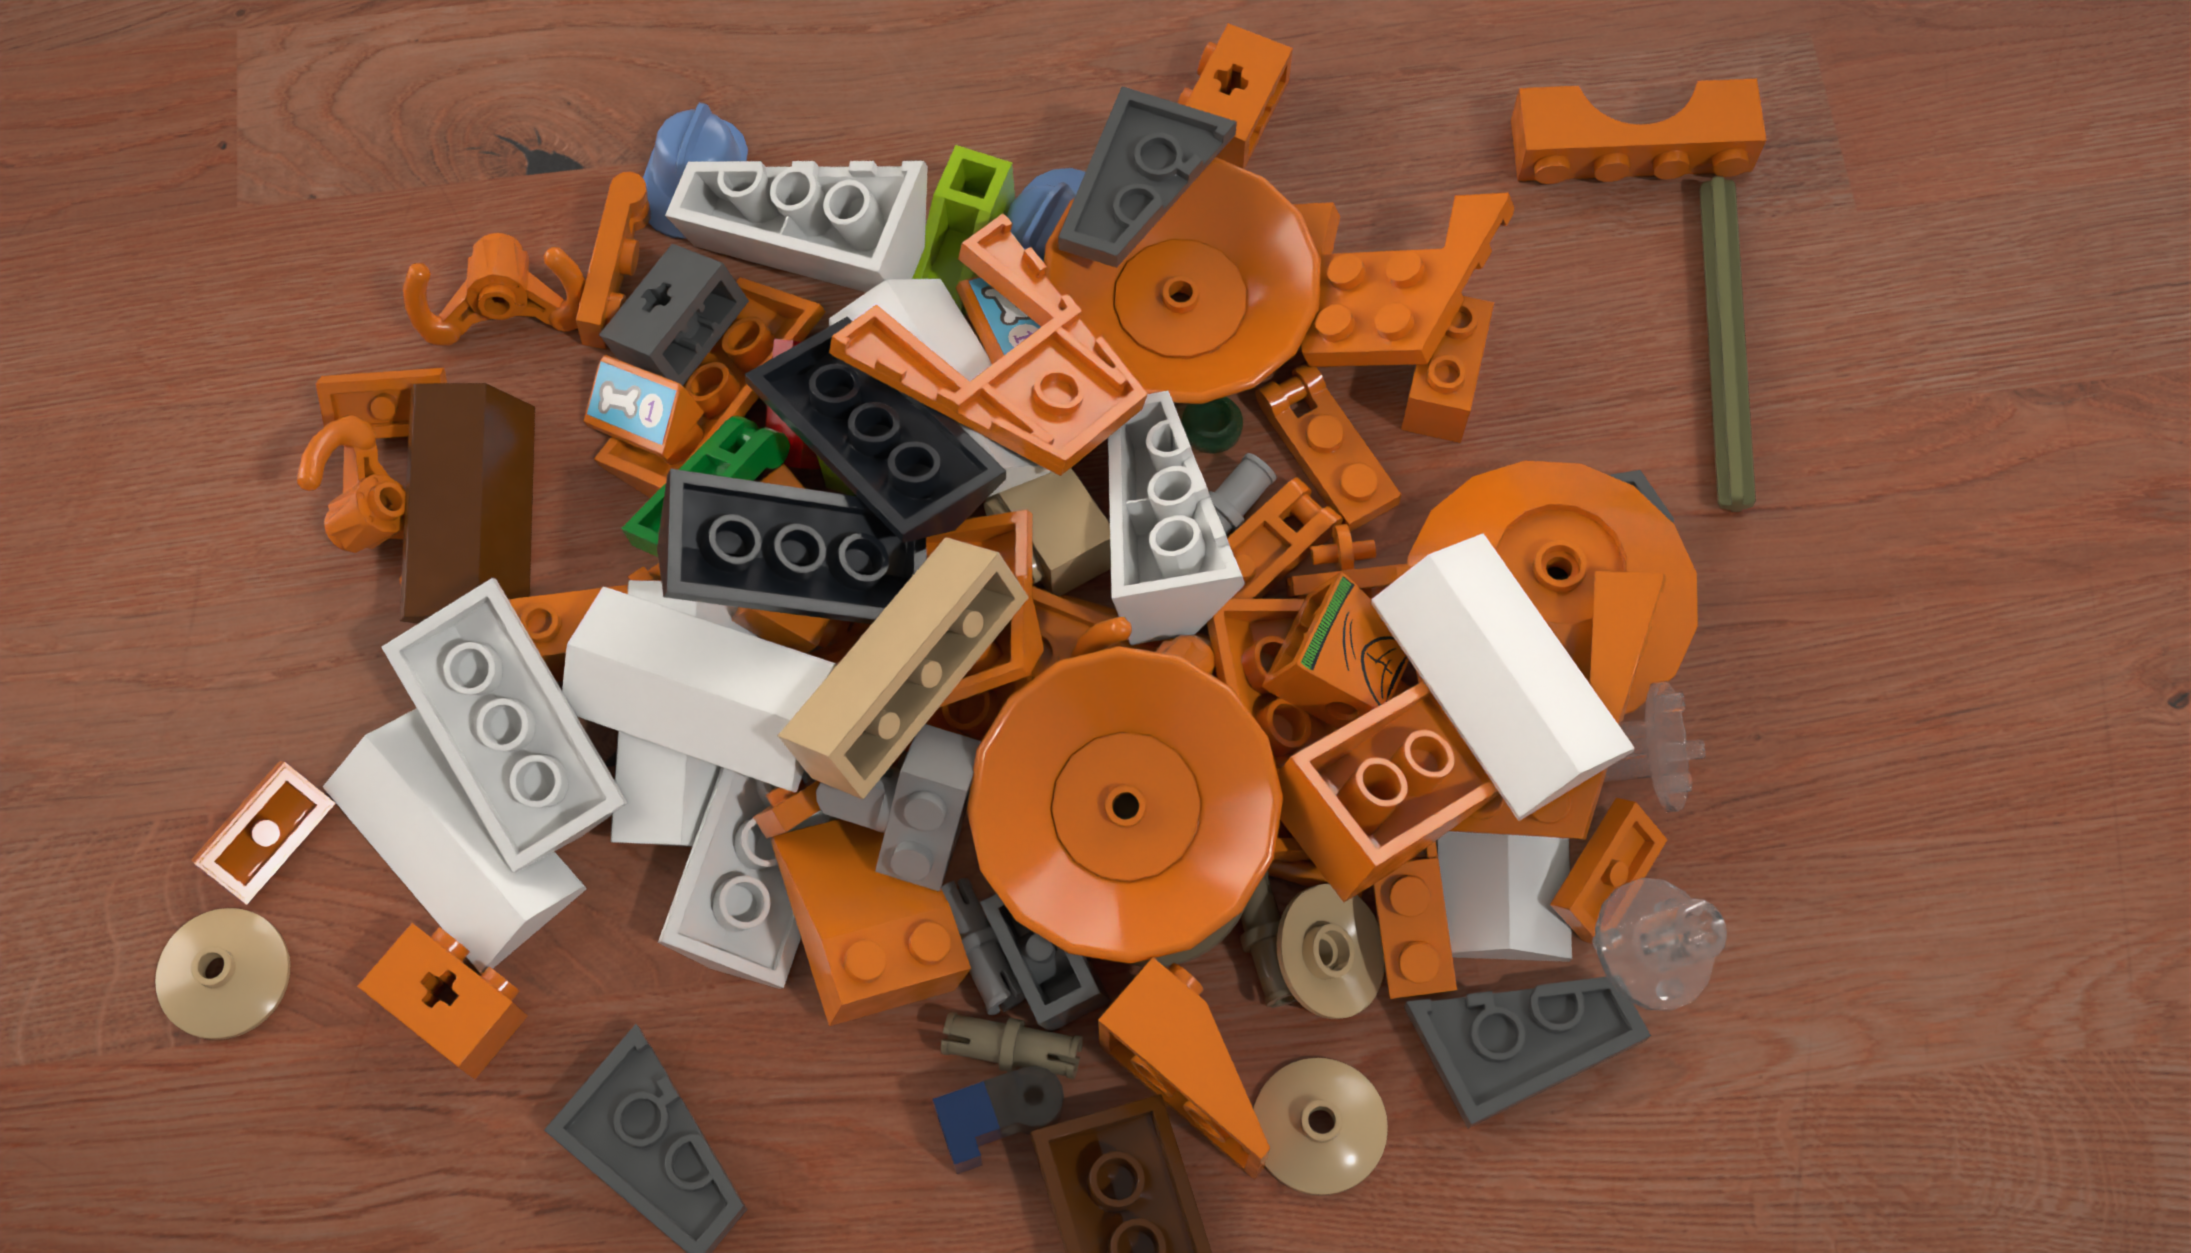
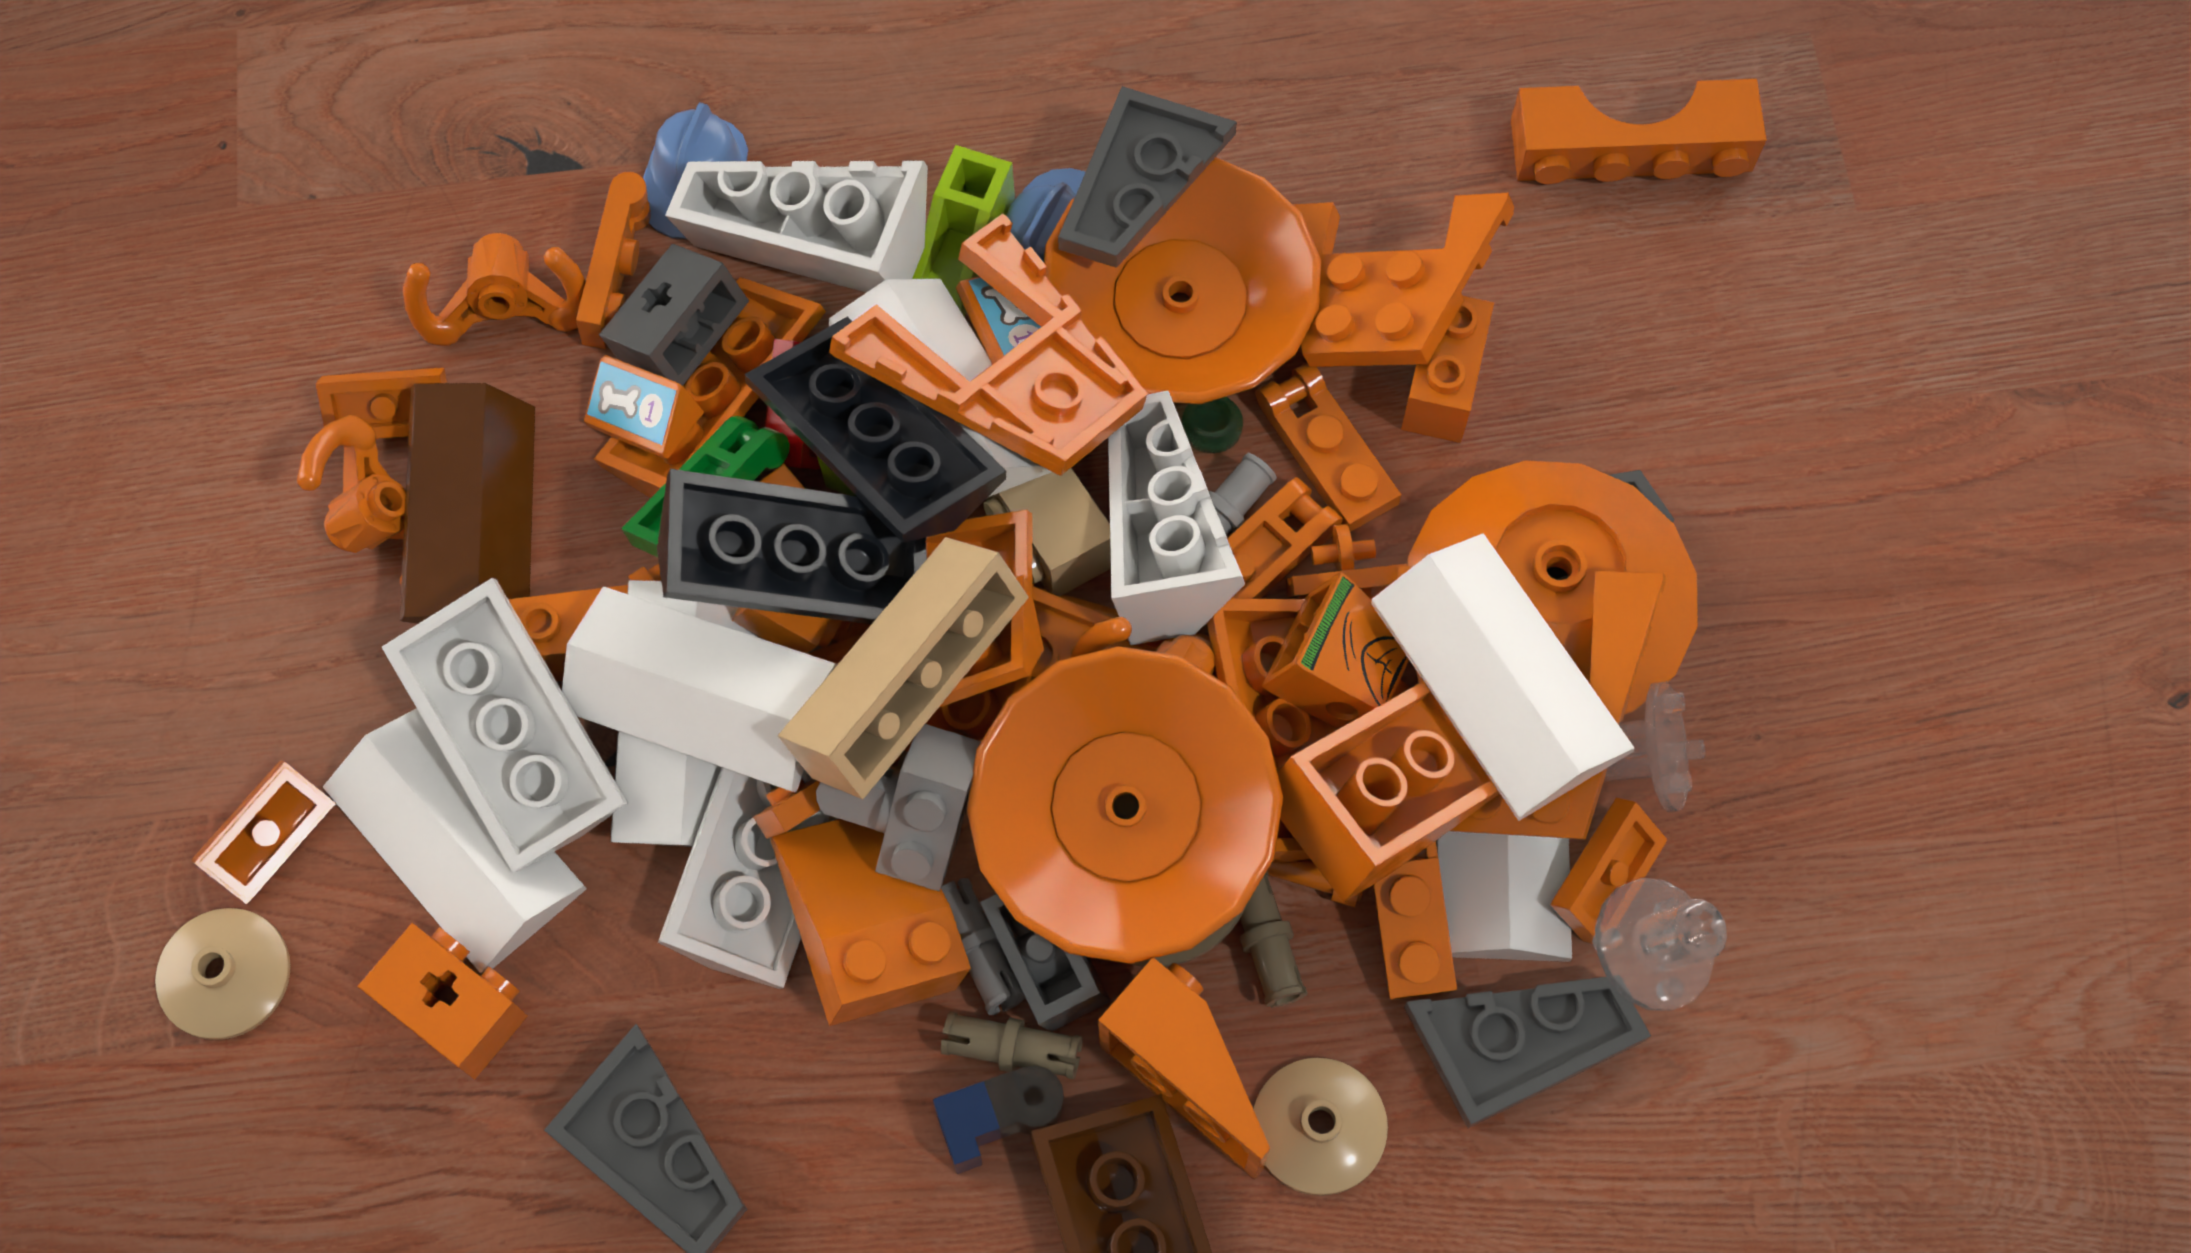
orange brick [1177,23,1293,169] -> none
tan dish [1277,884,1385,1019] -> none
olive axle [1699,176,1756,512] -> none

